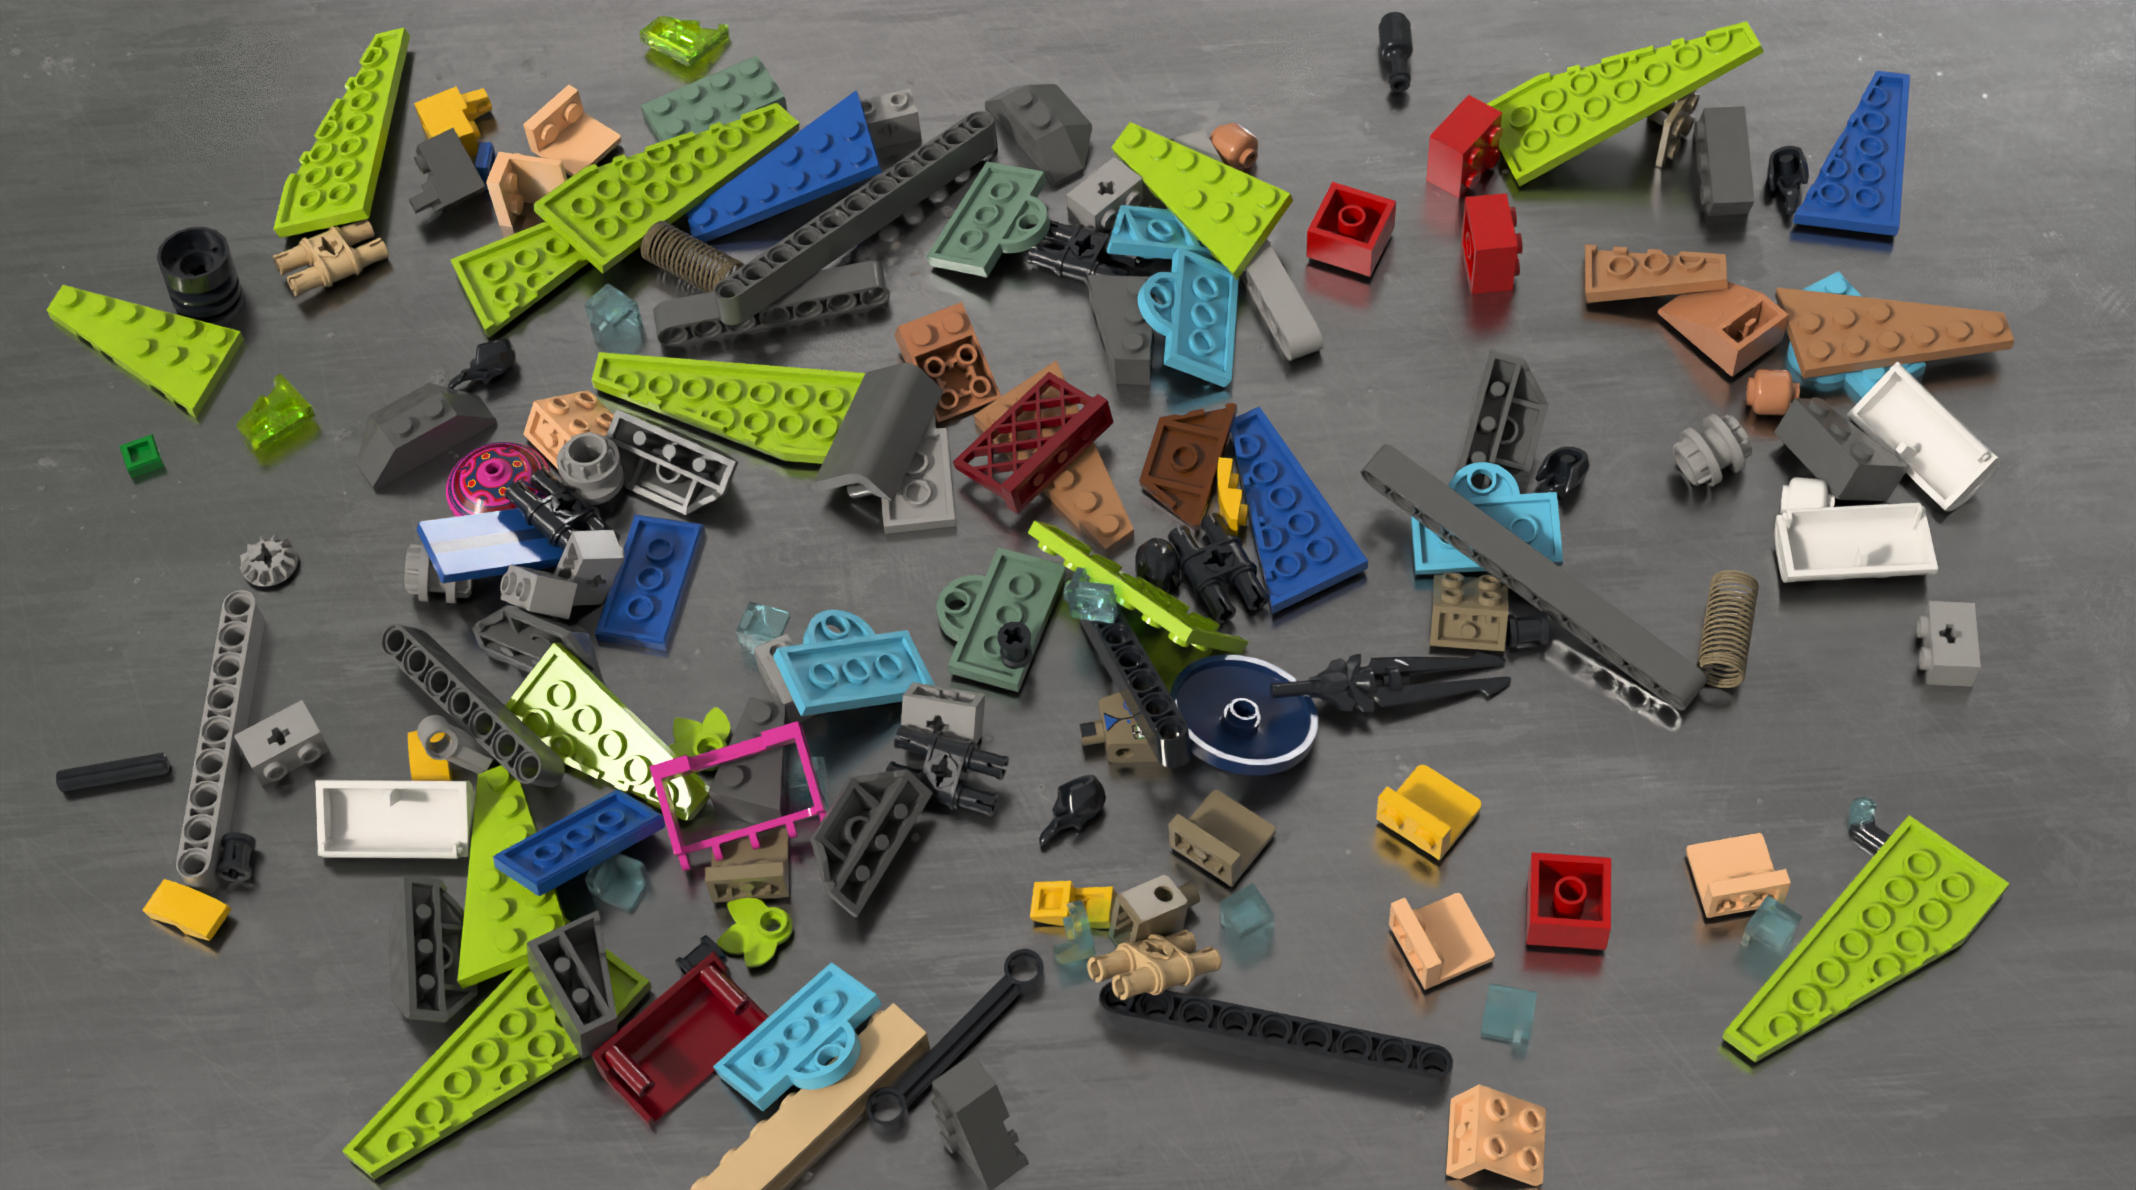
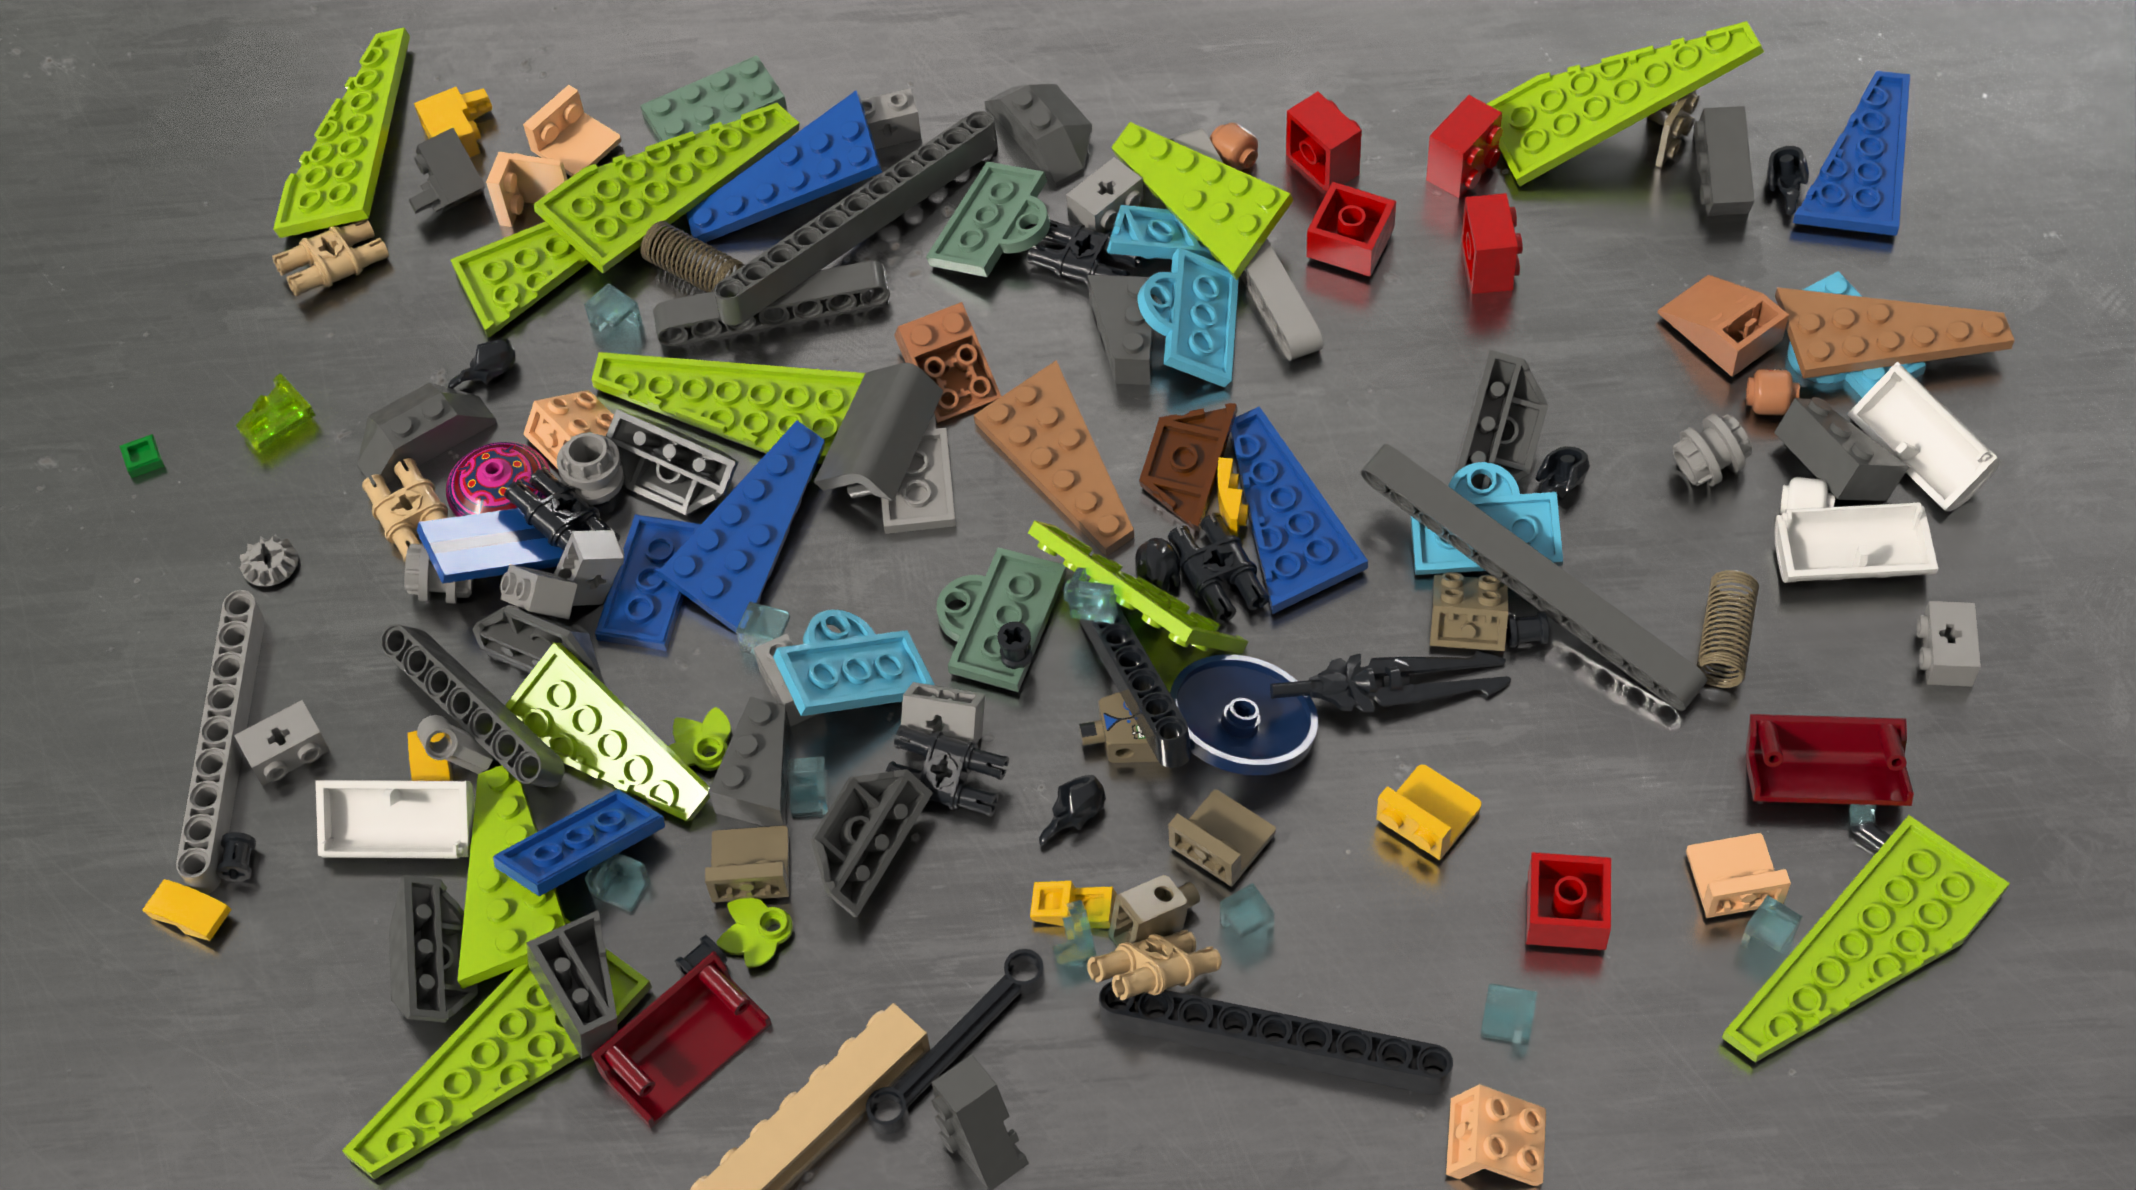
lime wing [47,285,244,418] -> none
black axle [56,752,170,792] -> none
black wheel [157,227,241,317] -> none
blue tile [475,142,497,189] -> none
clear neon green wing [639,16,729,67] -> none
dark pink hinge [649,721,827,871] -> none
medium azure plate [713,962,882,1111] -> none
dark red fence [953,372,1114,514] -> none
black piece [1378,12,1413,92] -> none
light nougat bracket [1389,893,1495,990] -> none
medium nougat wing [1585,244,1728,303] -> none
none -> tan pin [362,458,448,562]
none -> blue wing [659,420,825,639]
none -> red brick [1286,91,1362,192]
none -> dark red piece [1746,714,1914,806]

